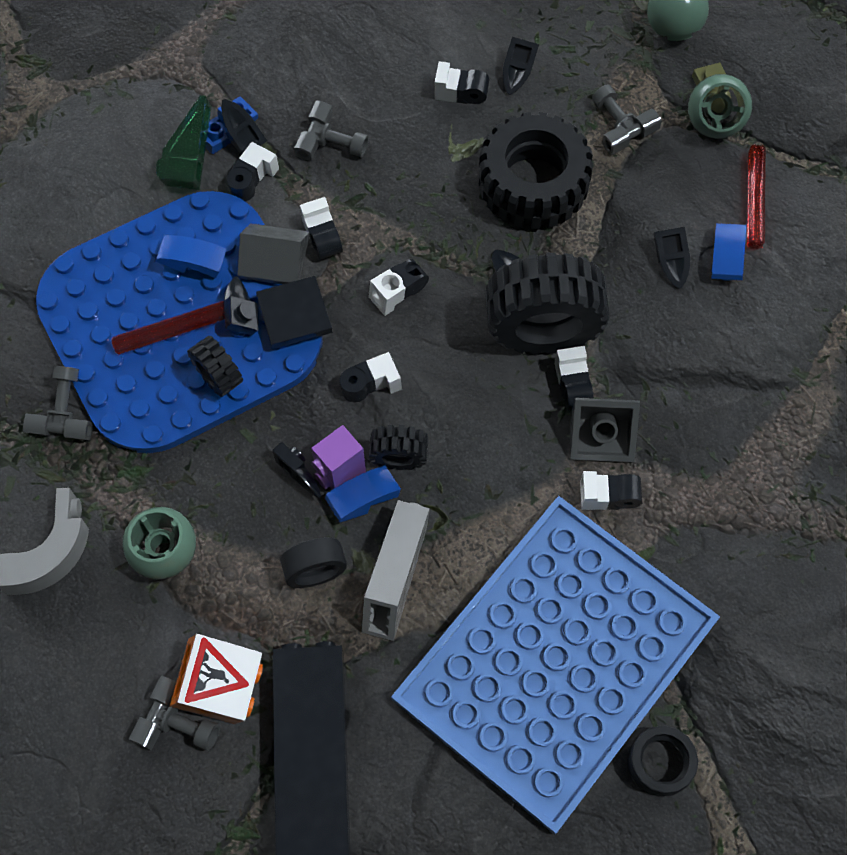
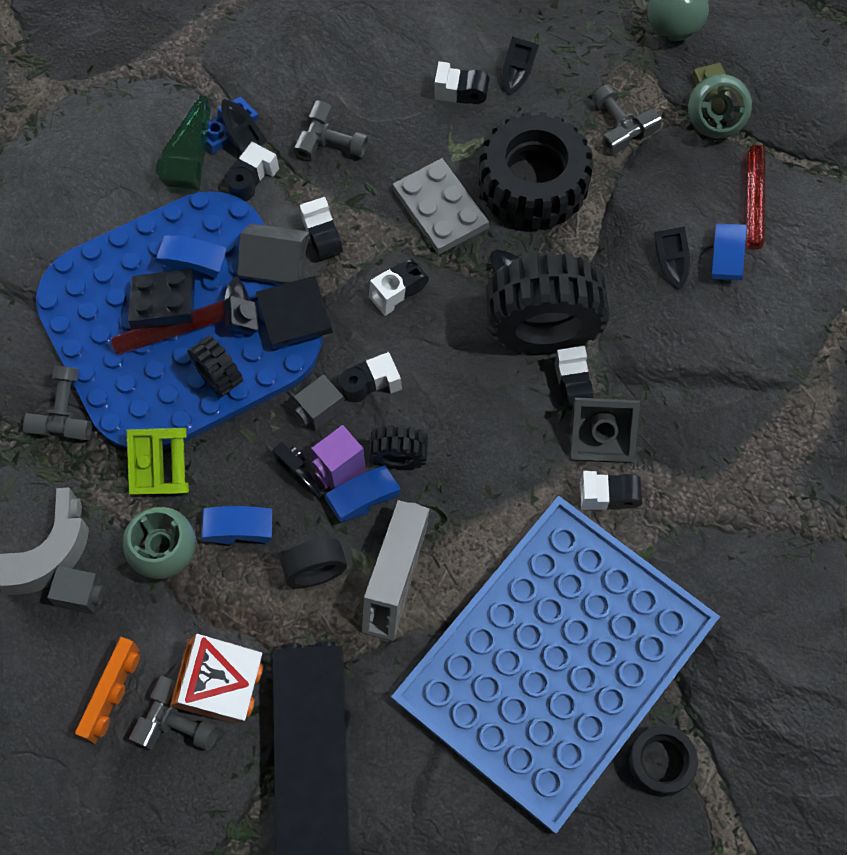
none -> dark grey brick [48,566,105,614]
none -> orange plate [75,637,140,744]
none -> lime plate [127,427,189,494]
none -> black plate [128,268,195,330]
none -> blue slope [201,506,272,545]
none -> dark grey brick [294,374,345,431]
none -> light grey plate [392,158,489,255]

